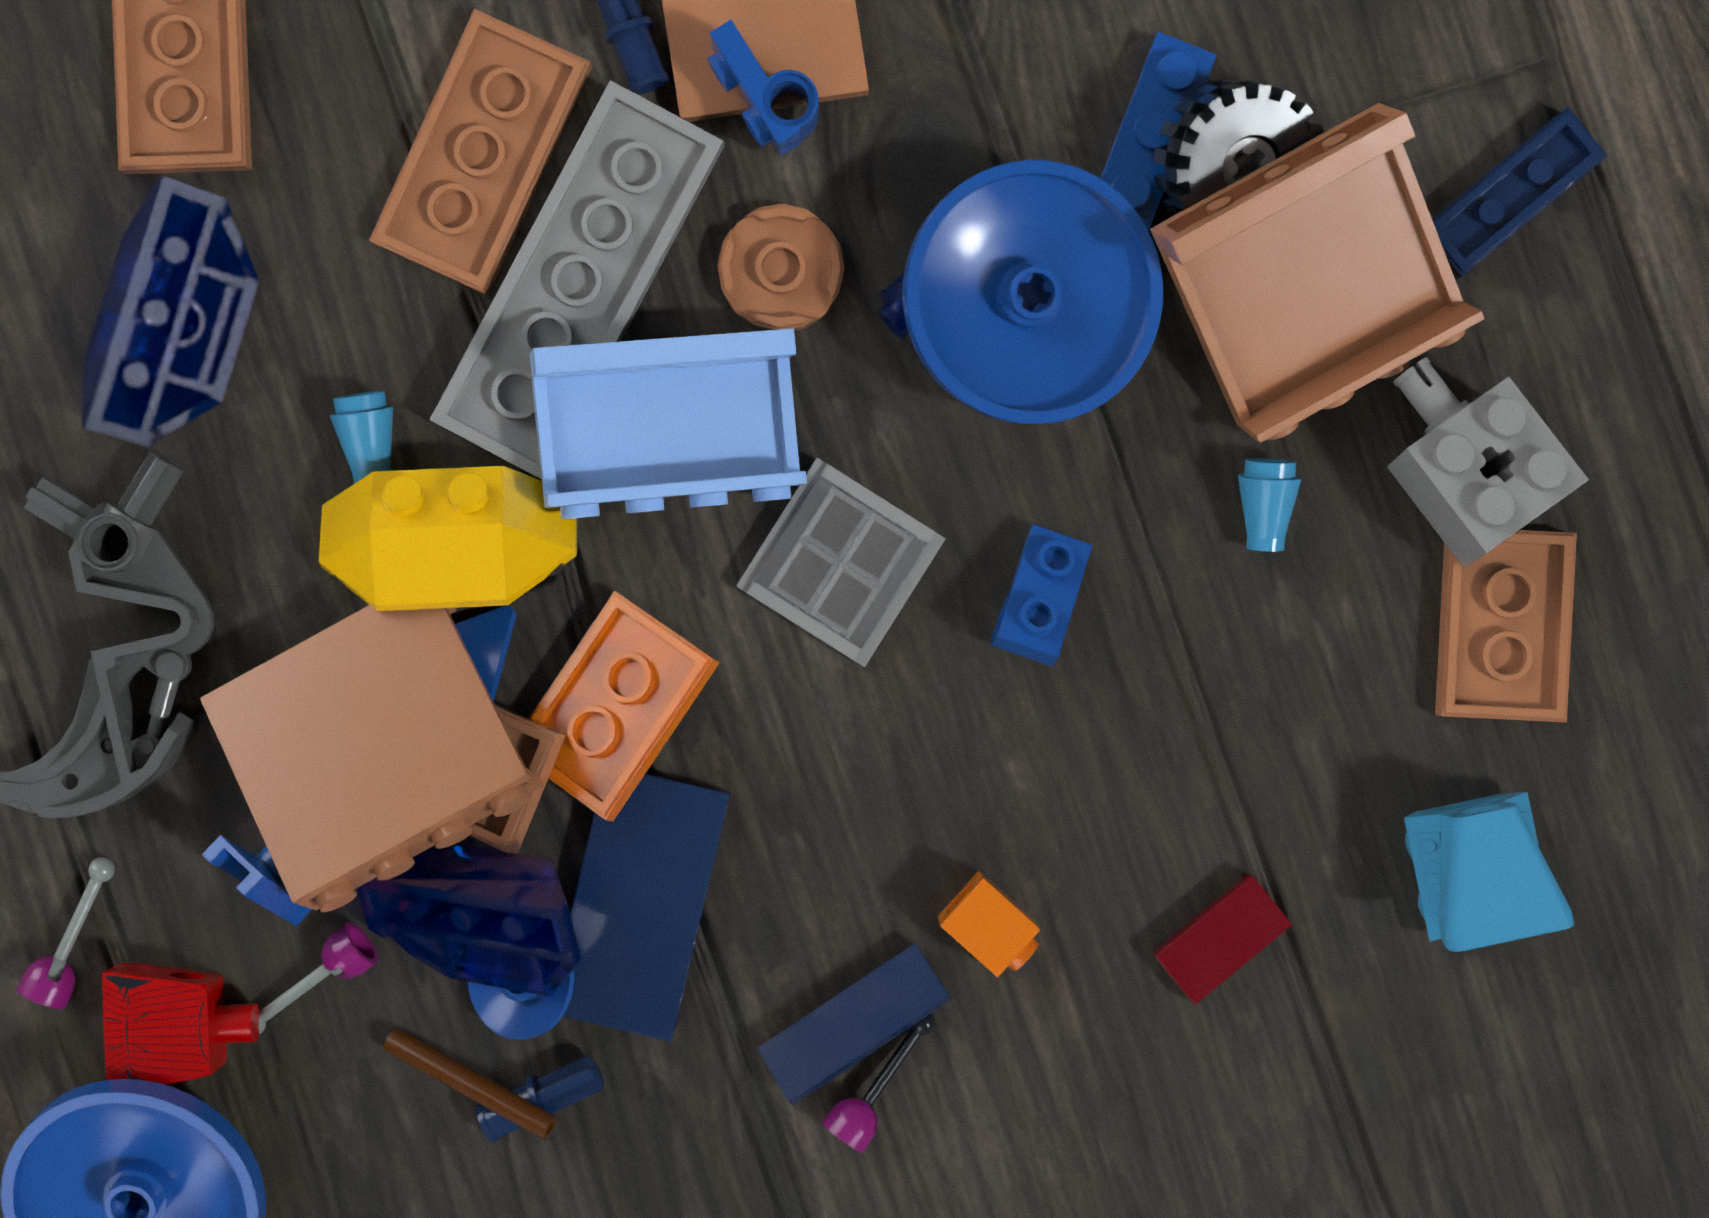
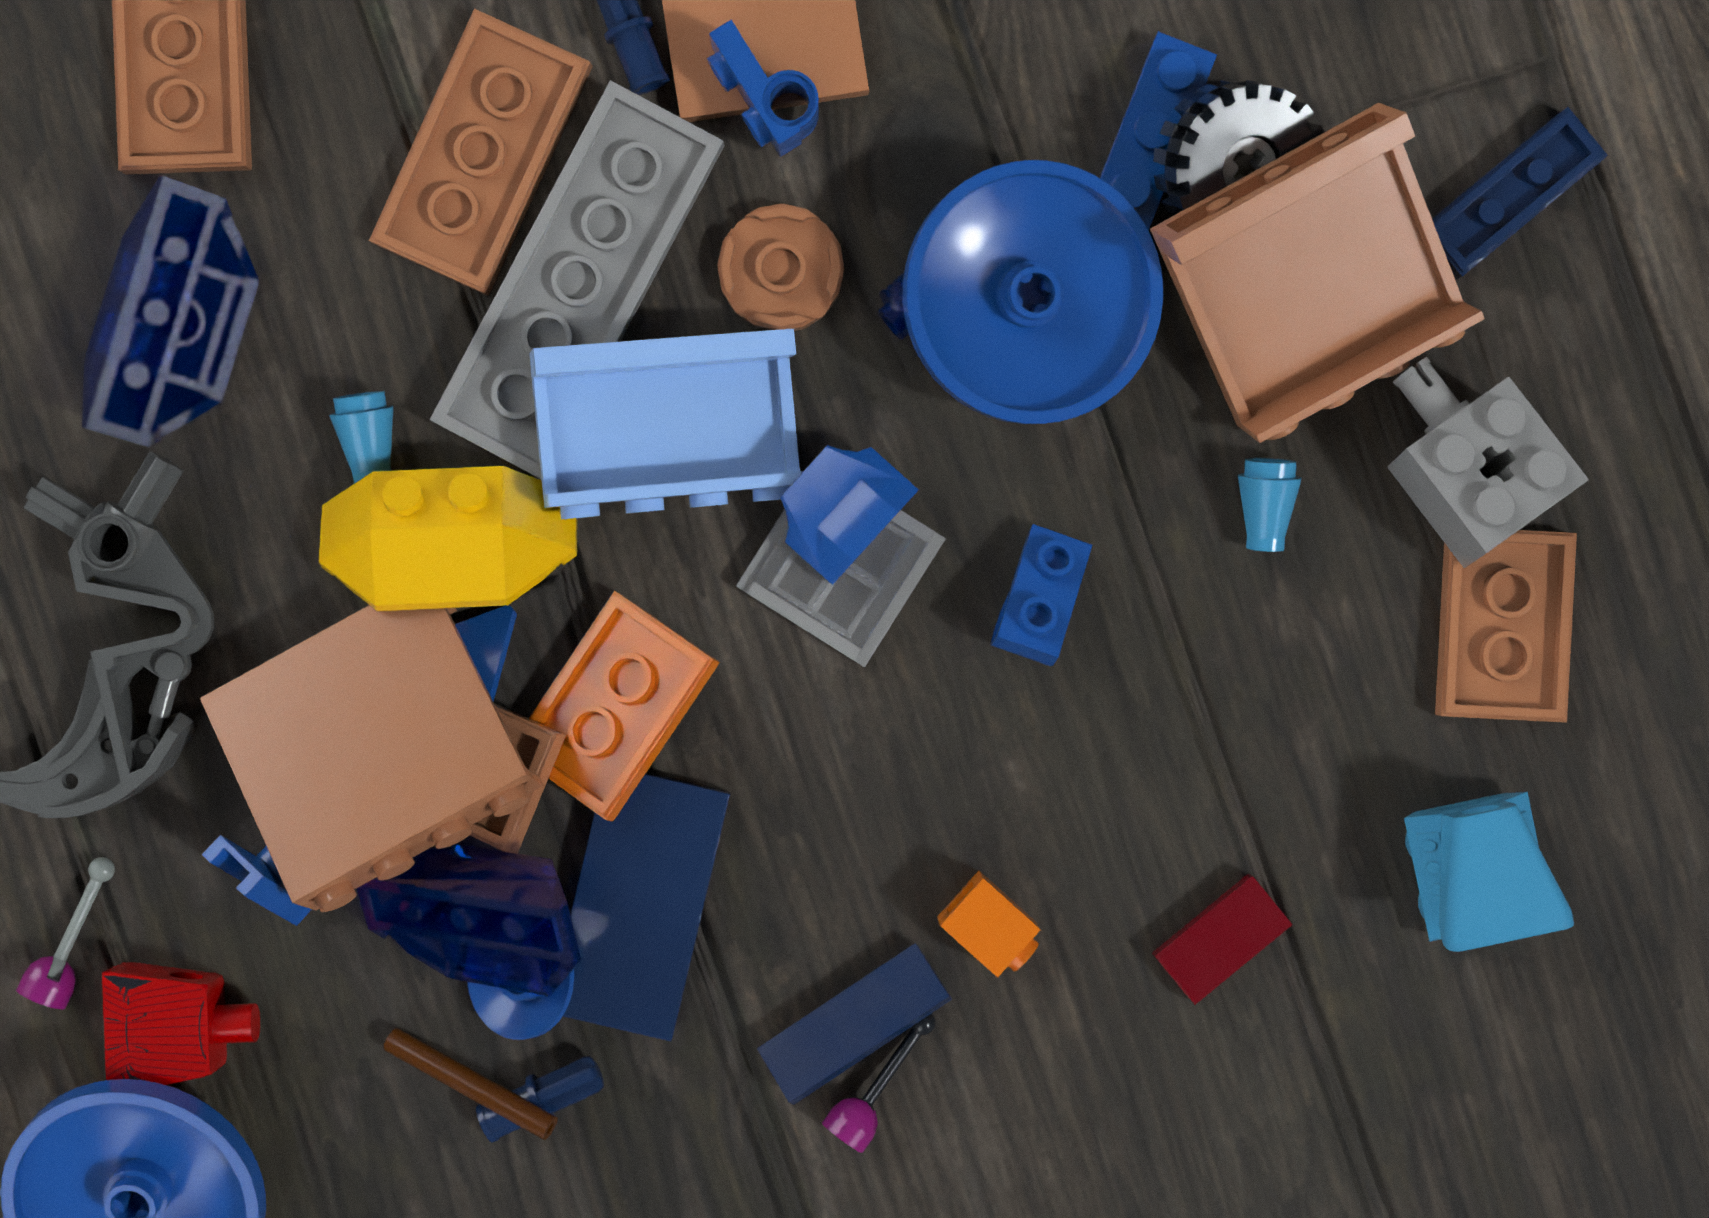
magenta hinge [259,922,379,1035] -> none
none -> blue slope [780,445,919,585]

